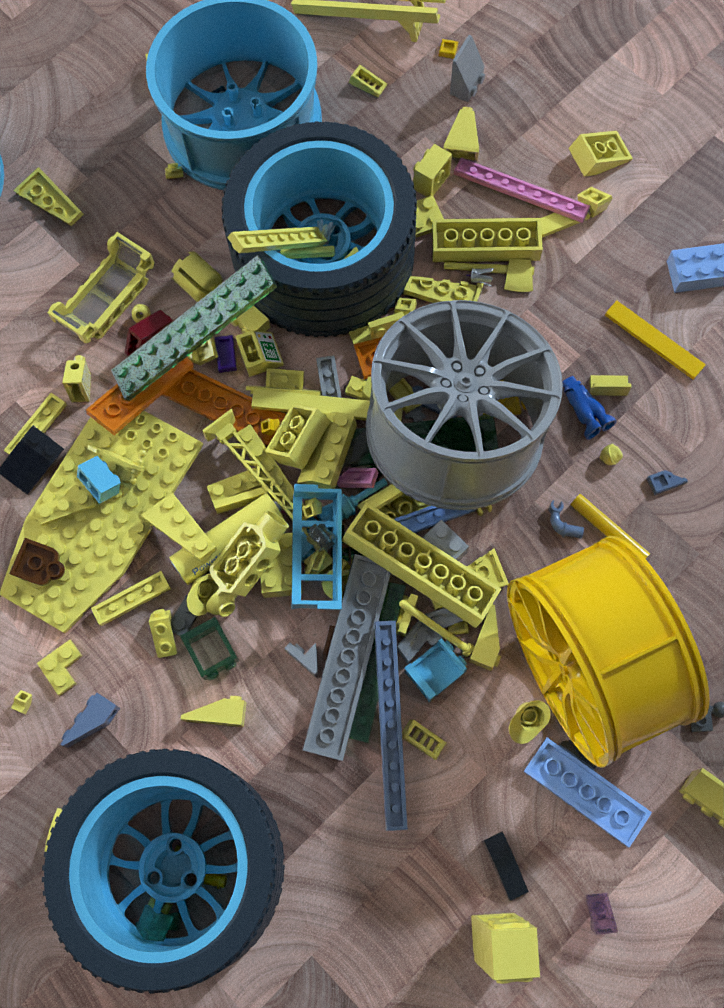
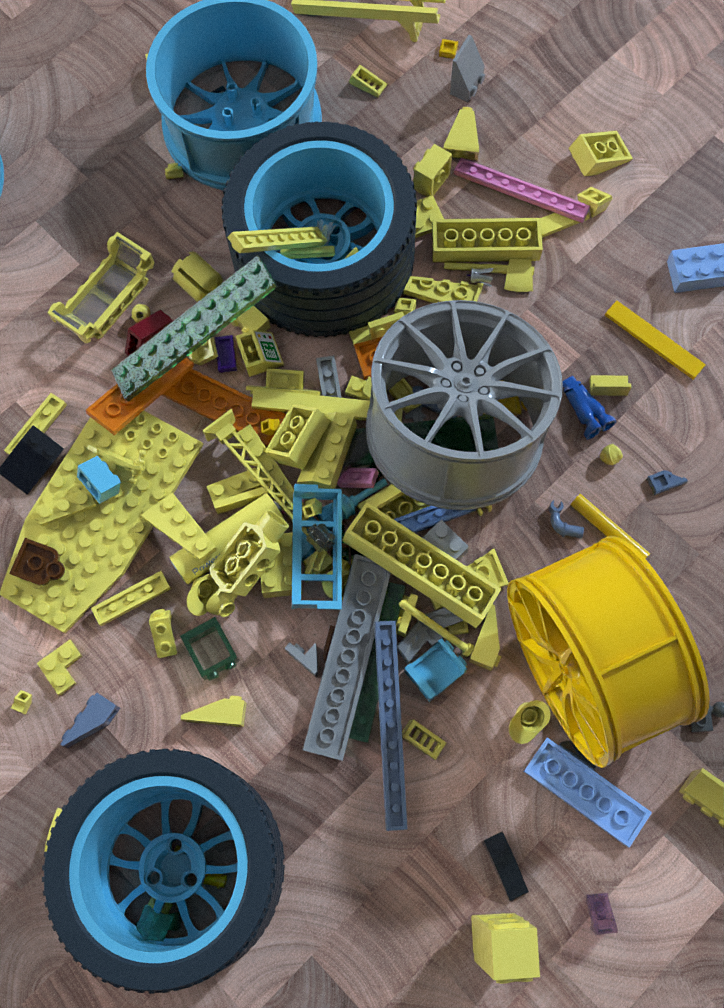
light yellow wing [13,167,84,226] -> none
light yellow torso [63,355,91,402] -> none
dark grey plate [171,595,198,639] -> none

